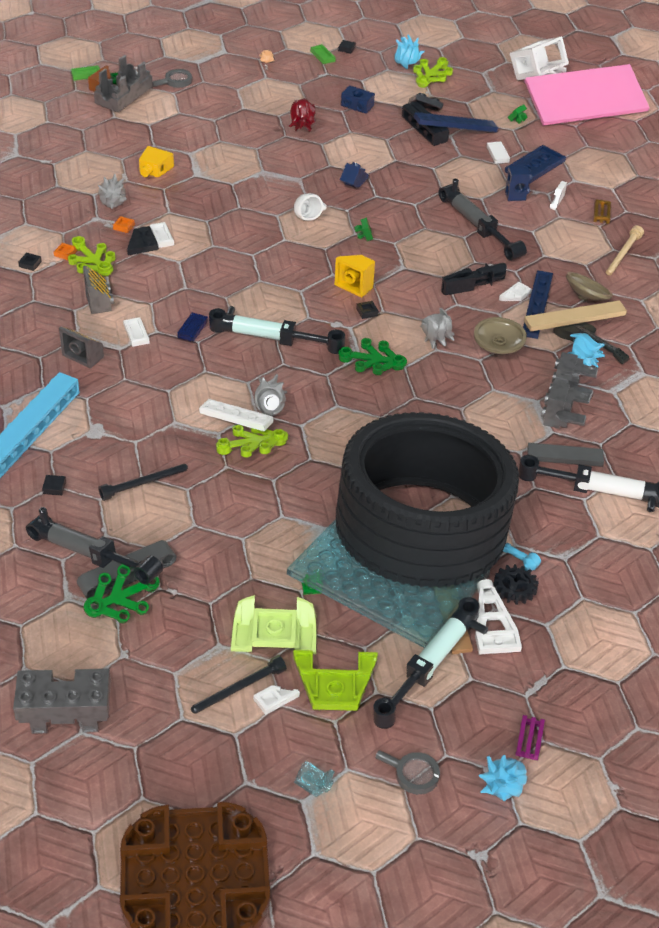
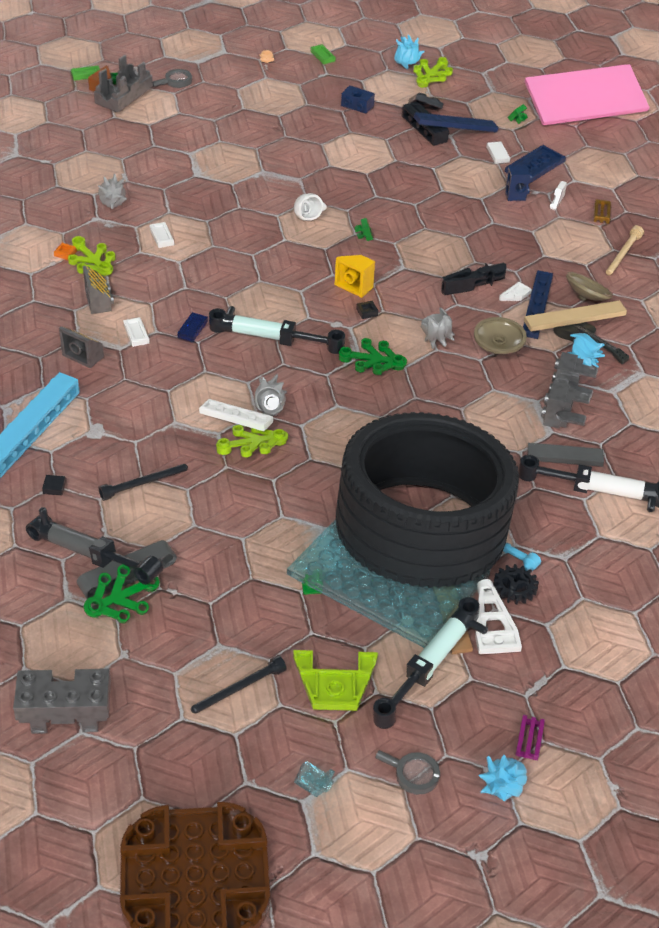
black tile [18,252,42,271] -> none
orange tile [113,216,135,233] -> none
black wing [127,226,159,255] -> none
yellow torso [139,146,174,177] -> none
yellowish green piece [230,595,317,654] -> none
white tile [253,685,300,715] -> none
dark red hair [289,98,316,133] -> none
black tile [338,40,356,54] -> none
dark blue slope [340,162,369,189] -> none
black piece [438,178,527,261] -> none
white piece [510,36,569,80] -> none

